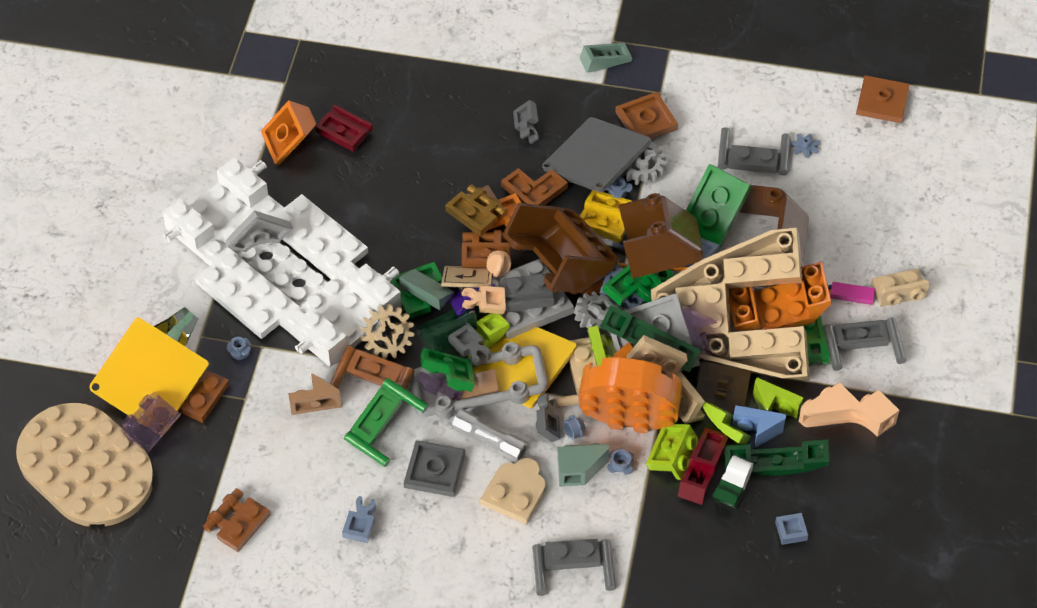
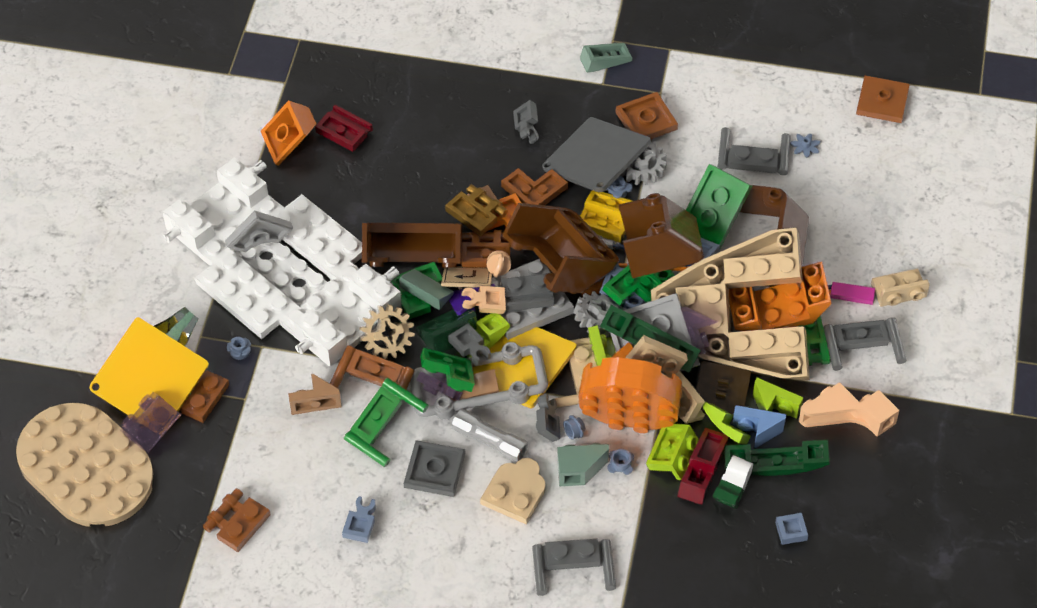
none -> reddish brown windscreen [362,223,463,268]

